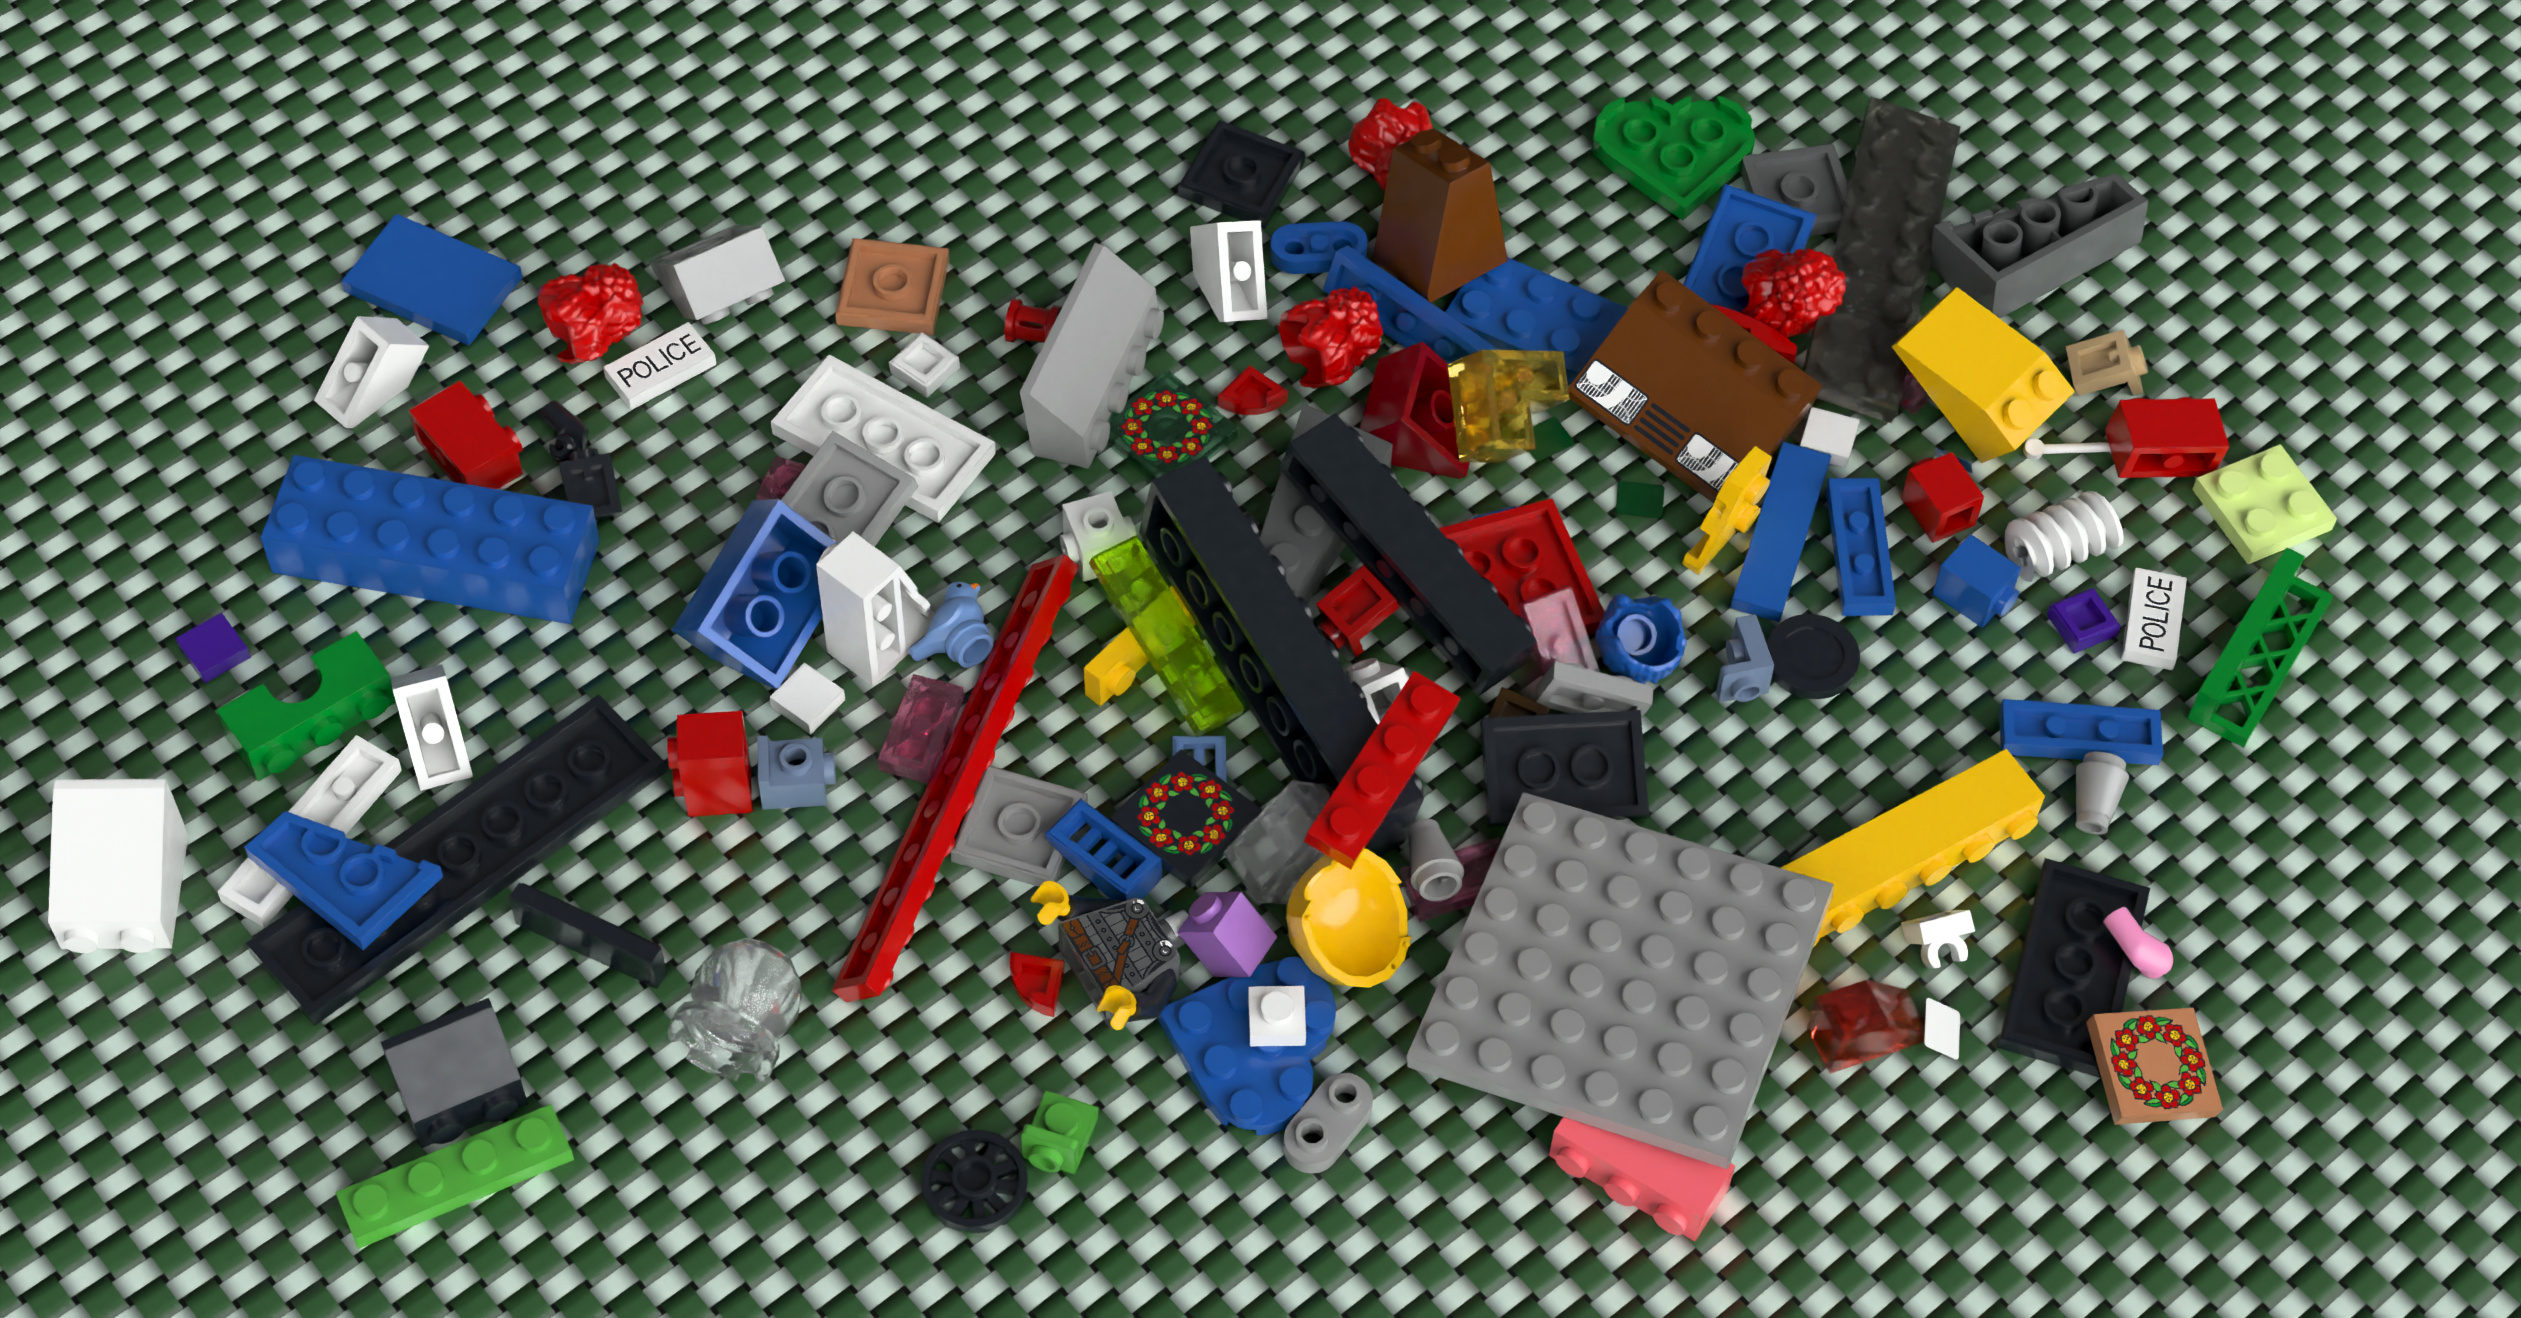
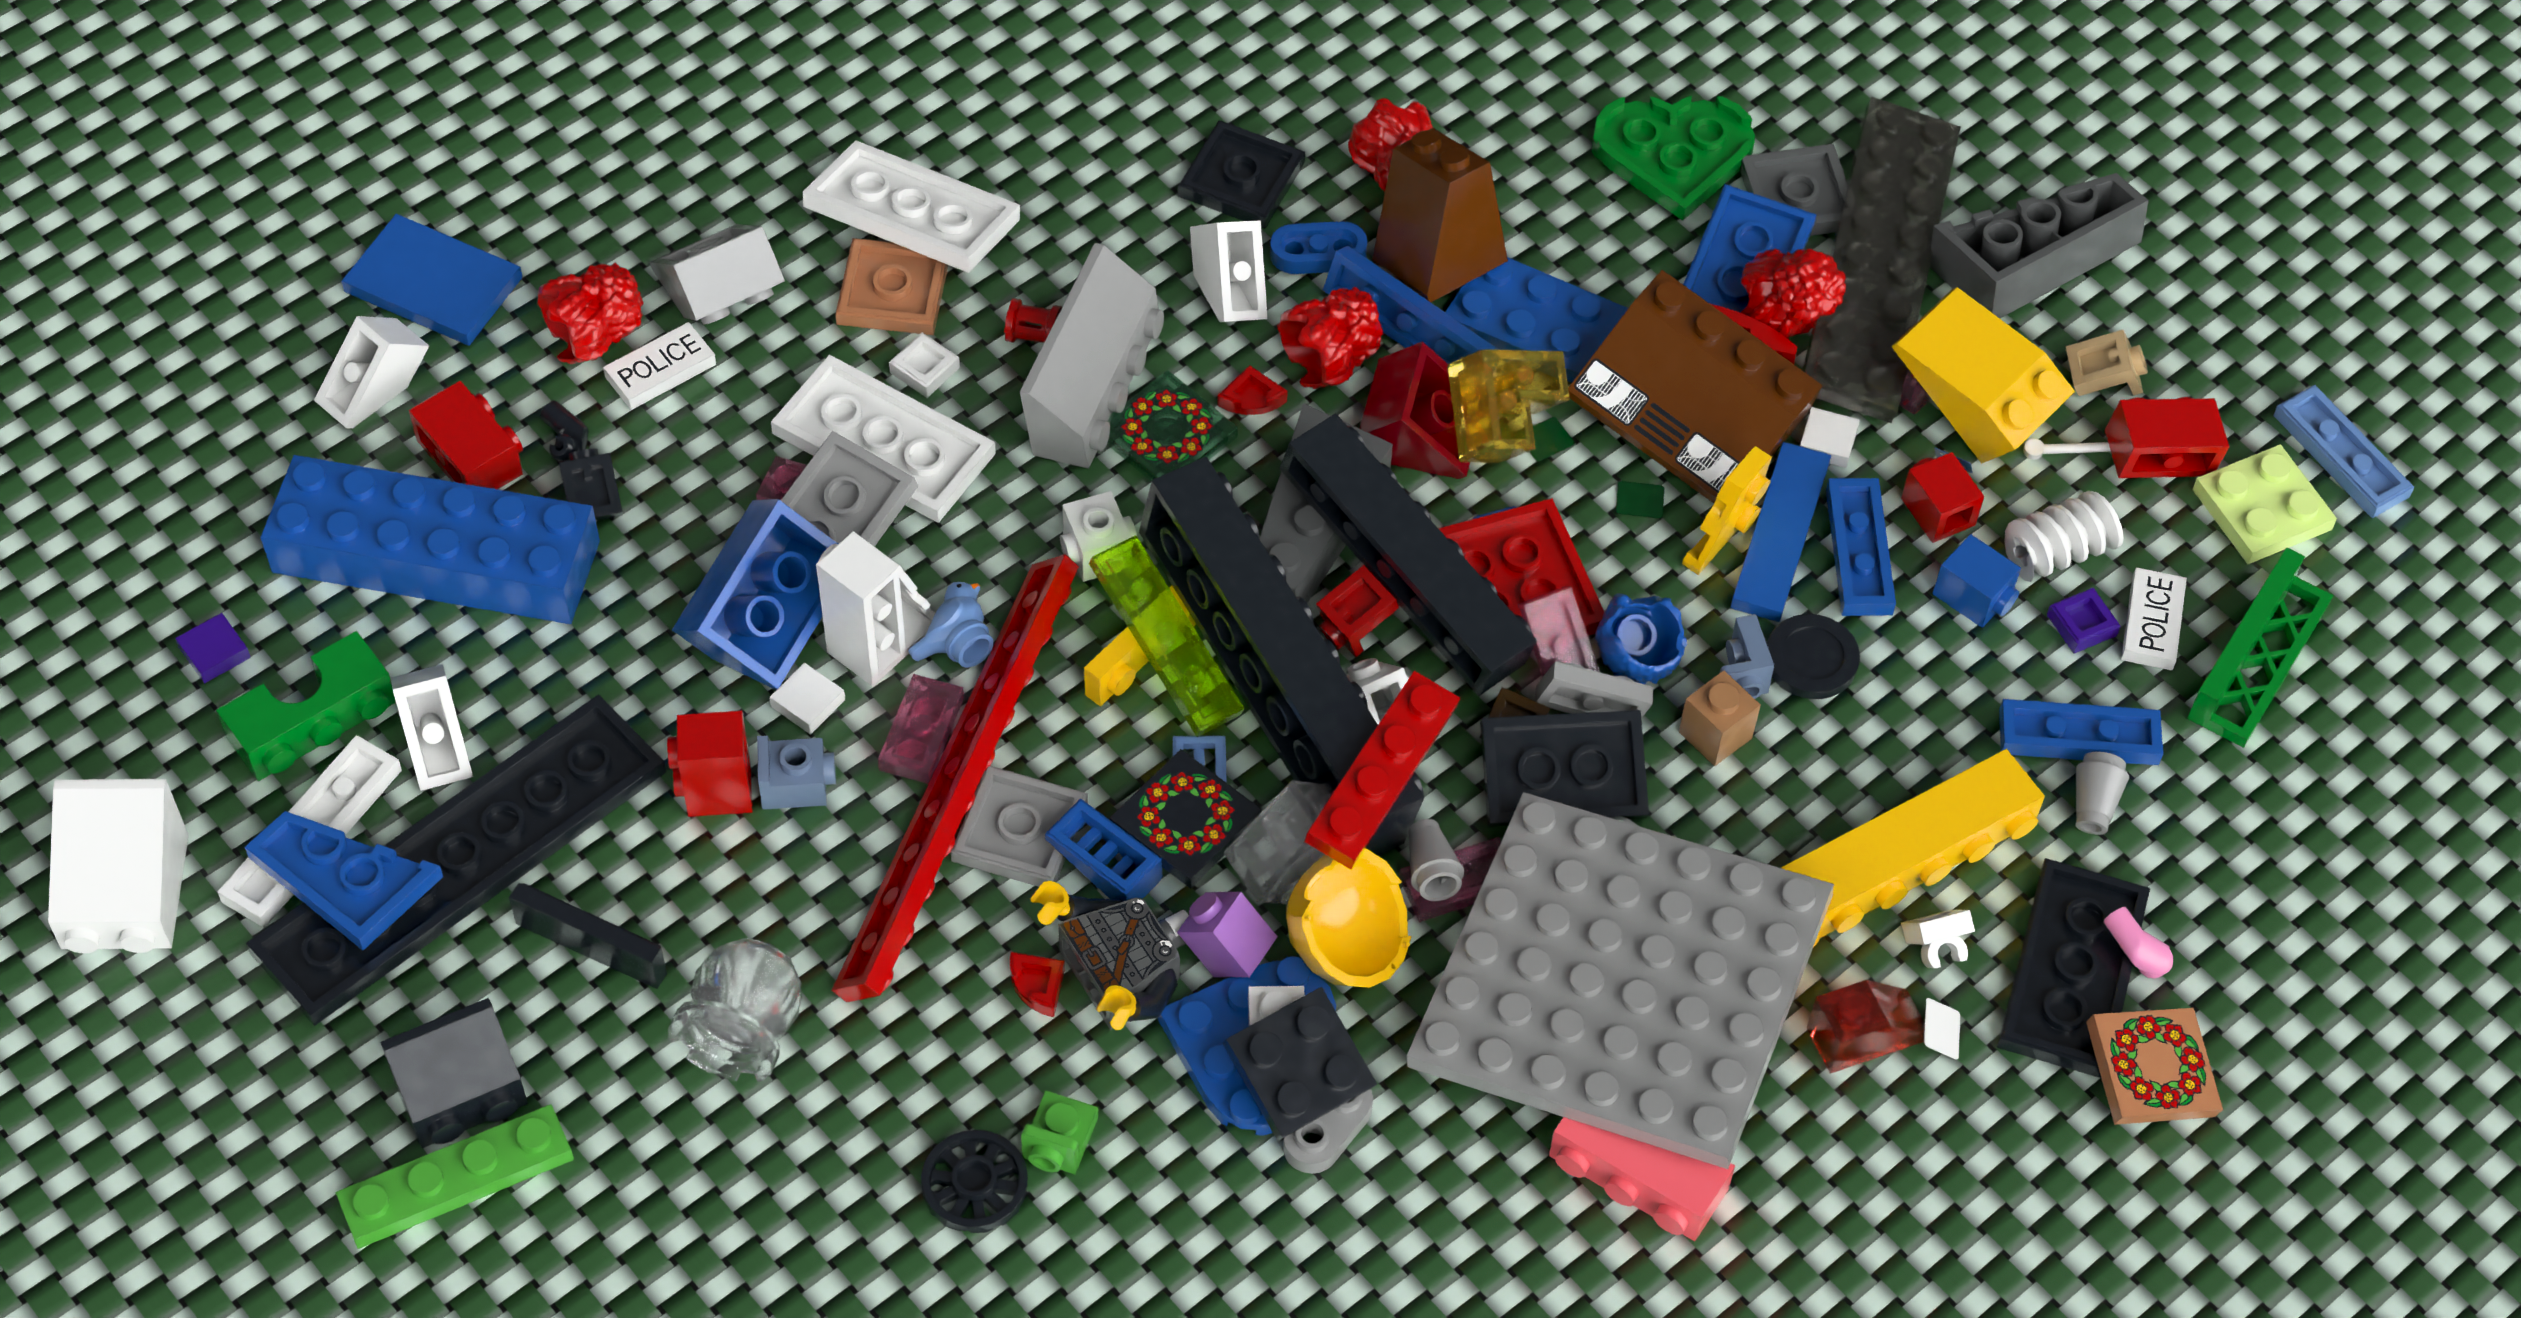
none -> white plate [803,140,1020,273]
none -> black plate [1222,987,1377,1141]
none -> medium nougat brick [1679,671,1761,766]
none -> medium blue tile [2273,385,2414,518]

